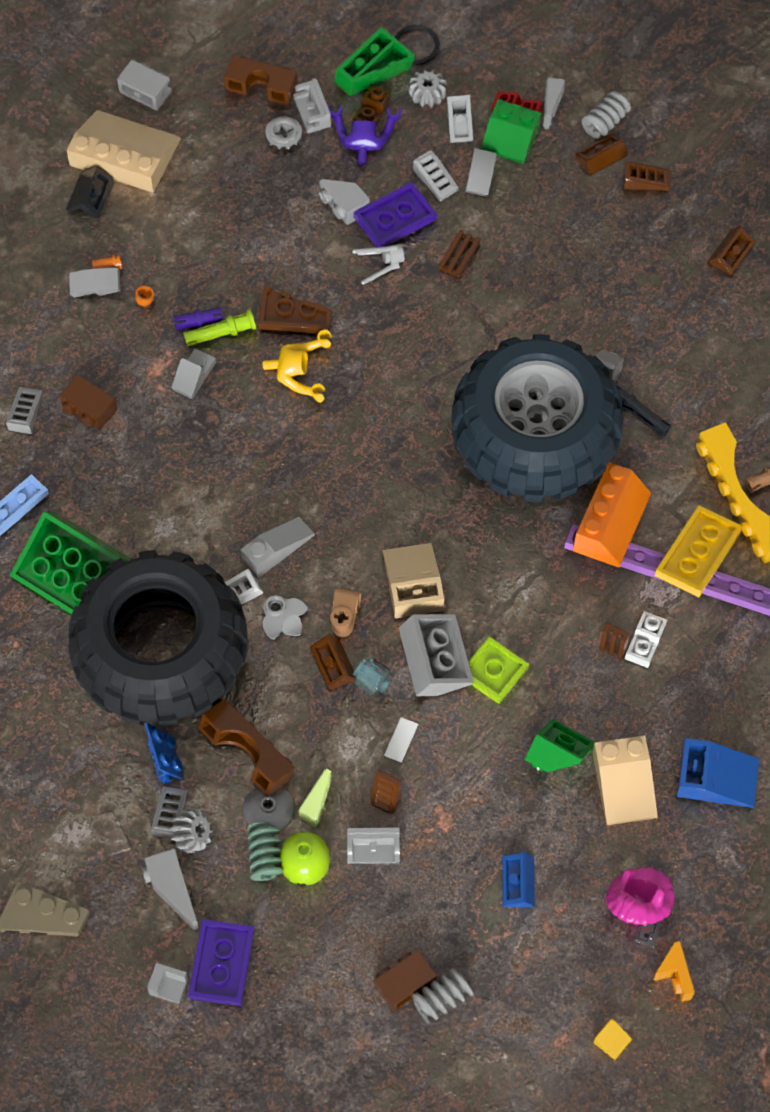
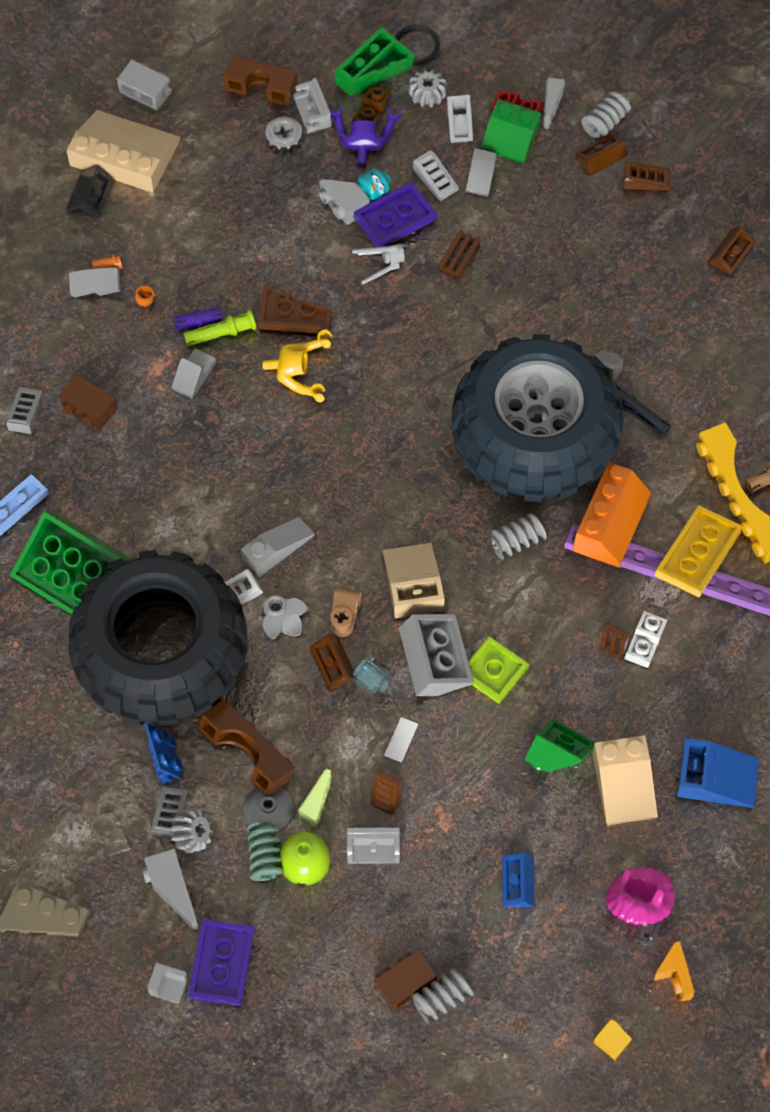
none -> teal head [357,168,391,202]
none -> light grey piece [491,513,547,560]

